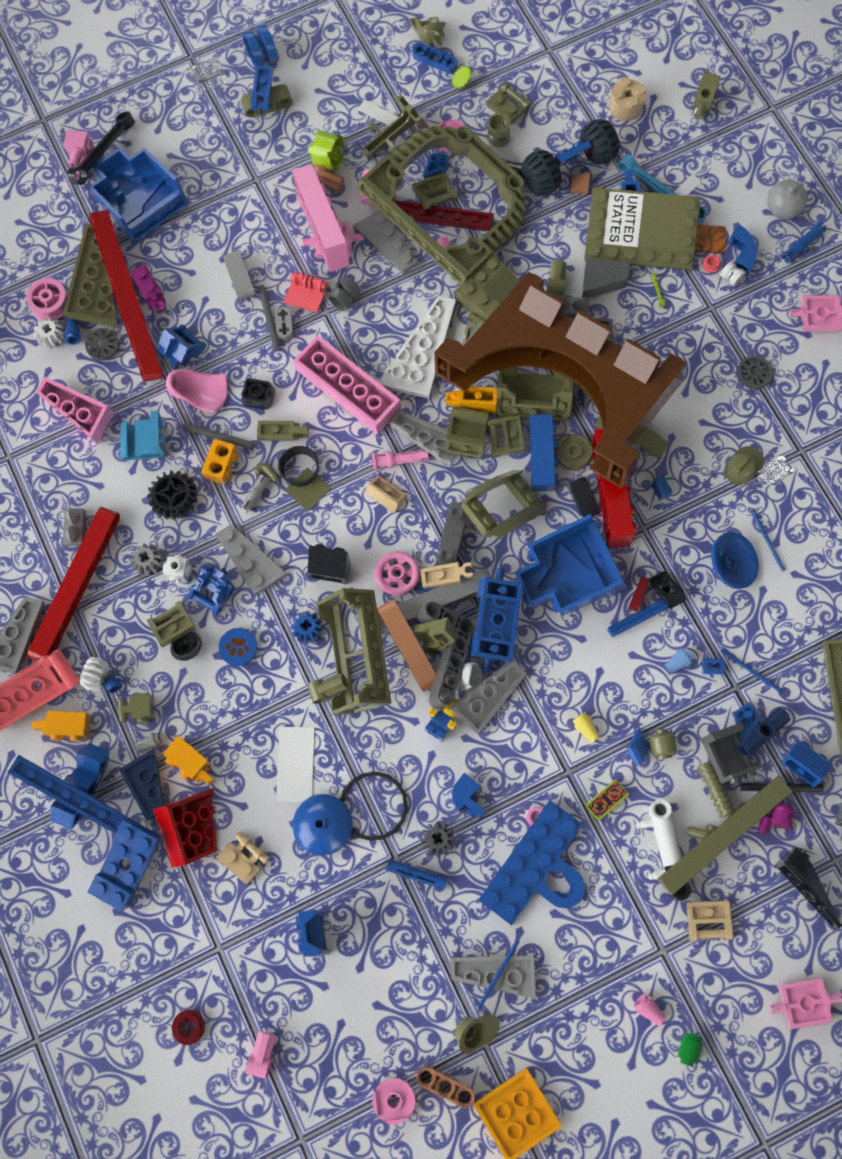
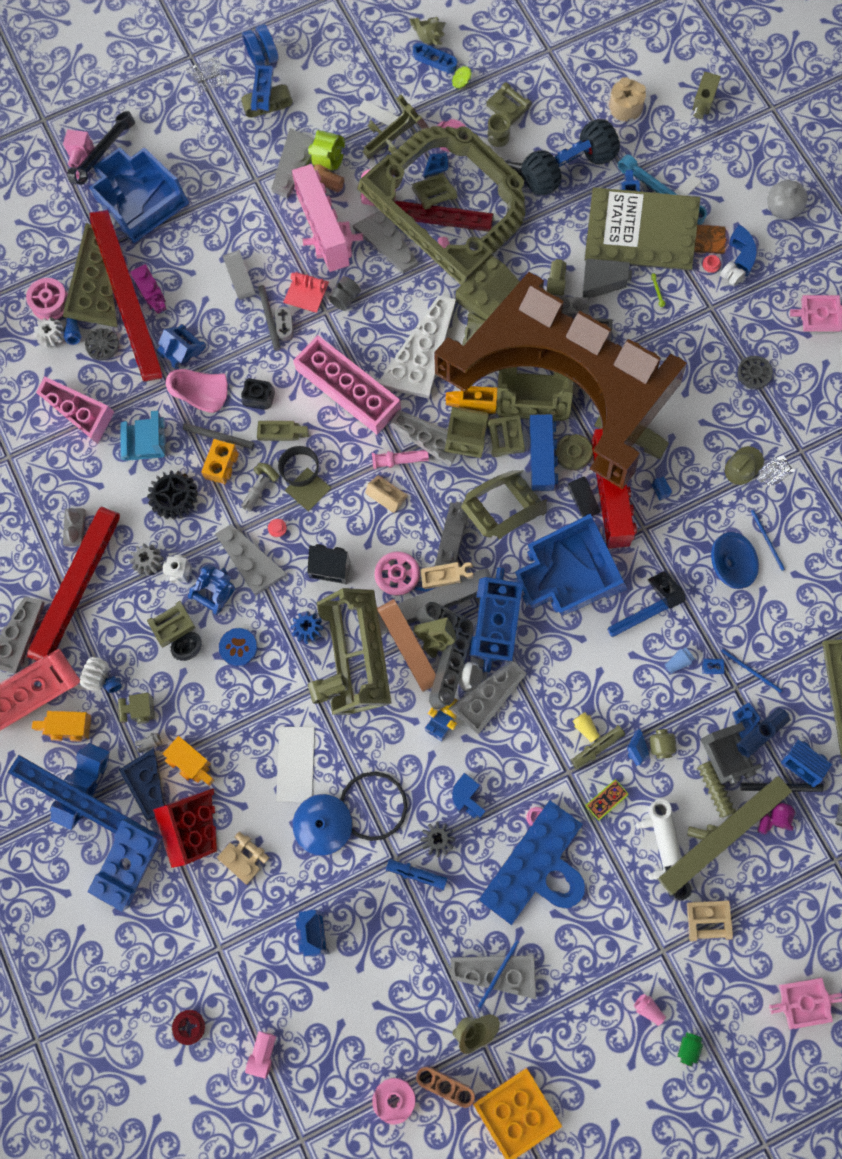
nougat slope [570,172,590,194] -> none
dark red beam [628,575,650,612] -> none
black wedge [774,847,842,929] -> none
blue pin [781,222,827,263] -> none
none -> coral plate [268,519,287,537]
none -> light grey wing [272,128,314,199]
none -> olive pin [570,725,625,770]

